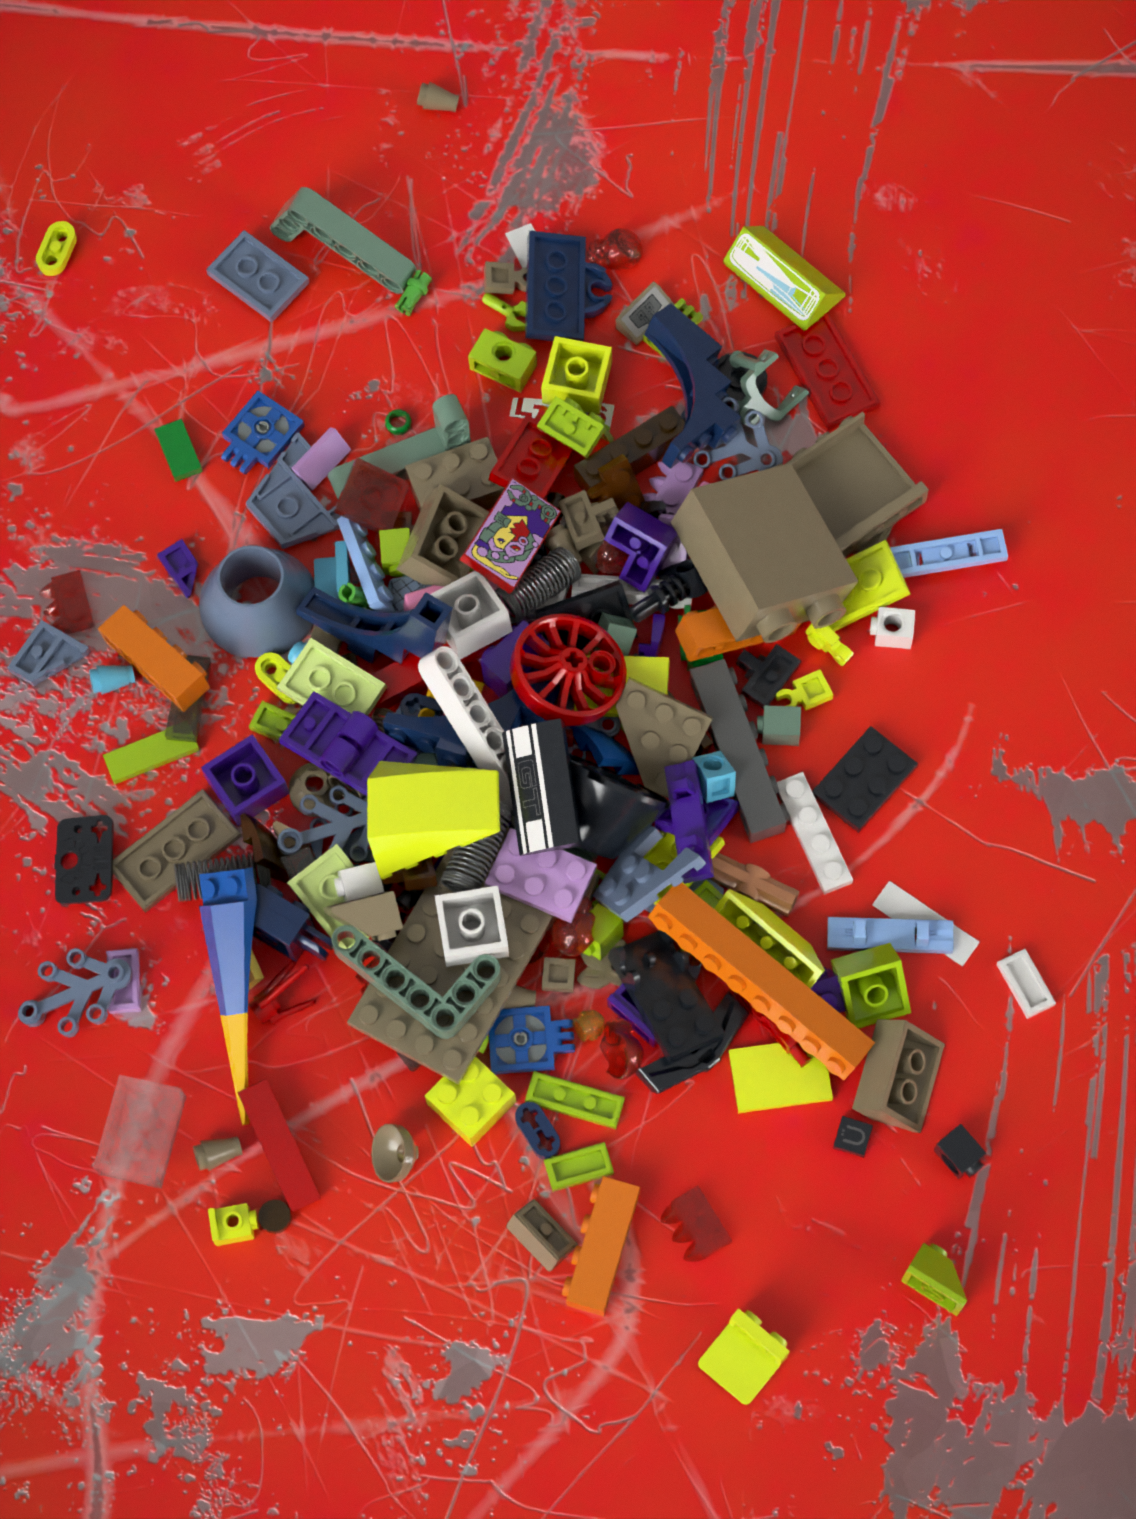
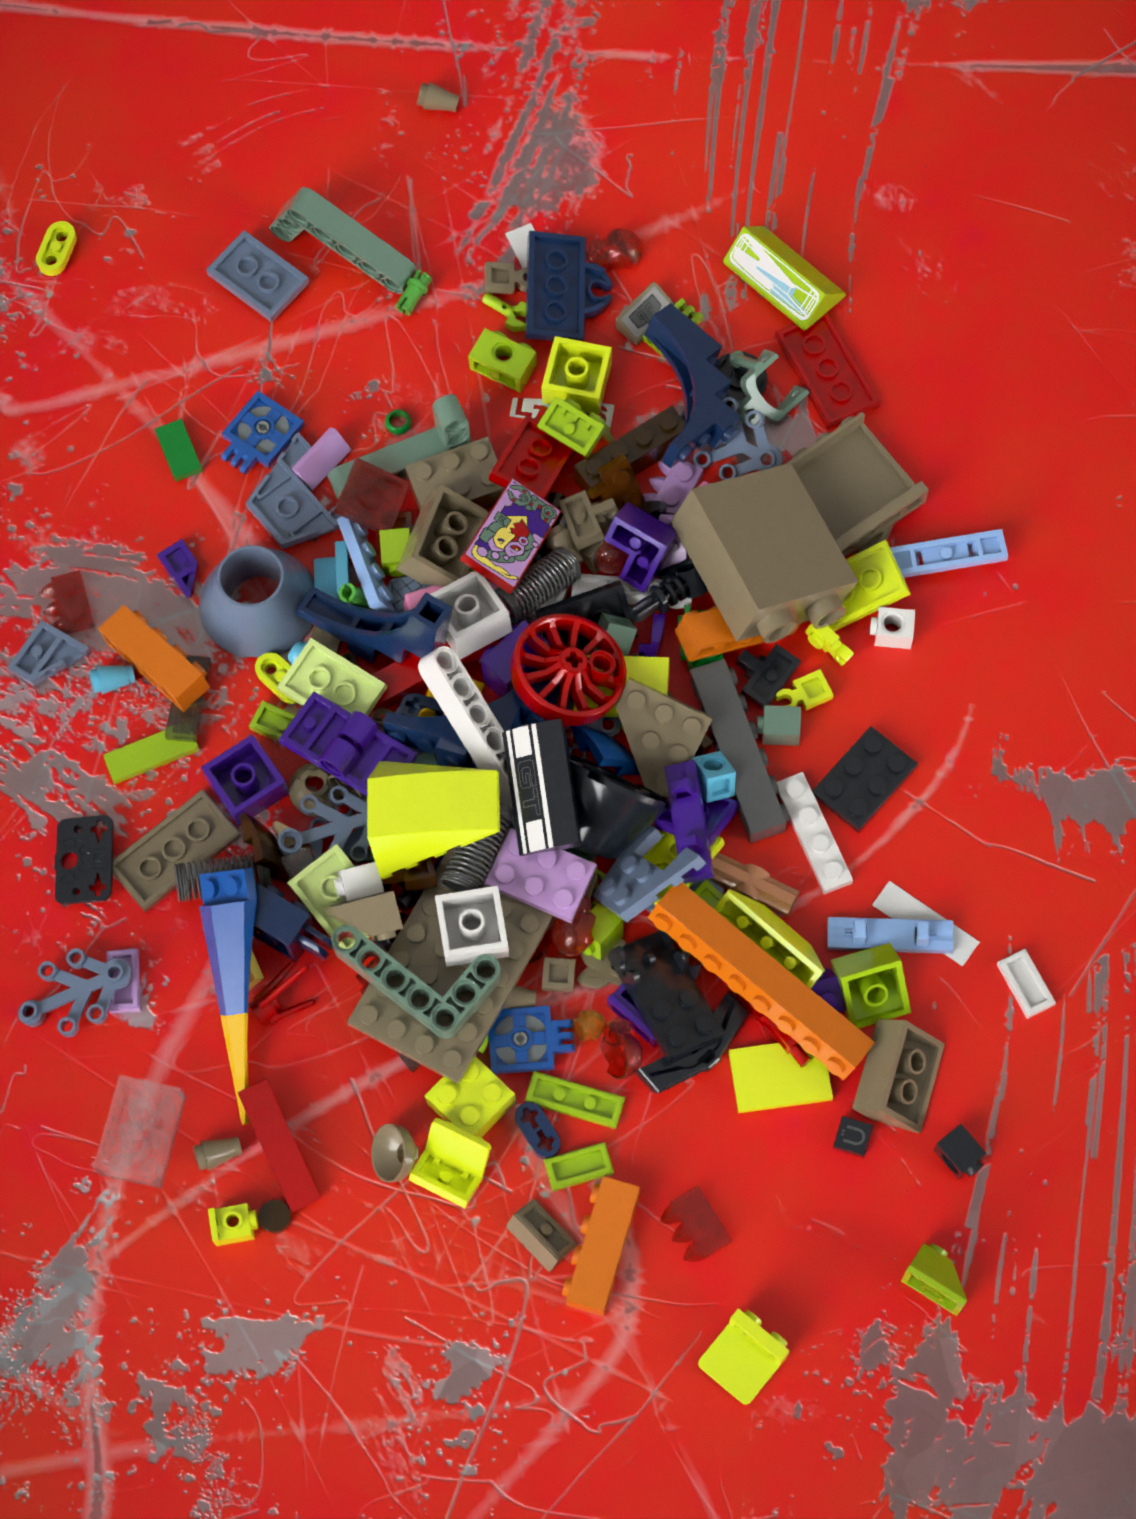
none -> neon yellow bracket [408,1118,491,1208]

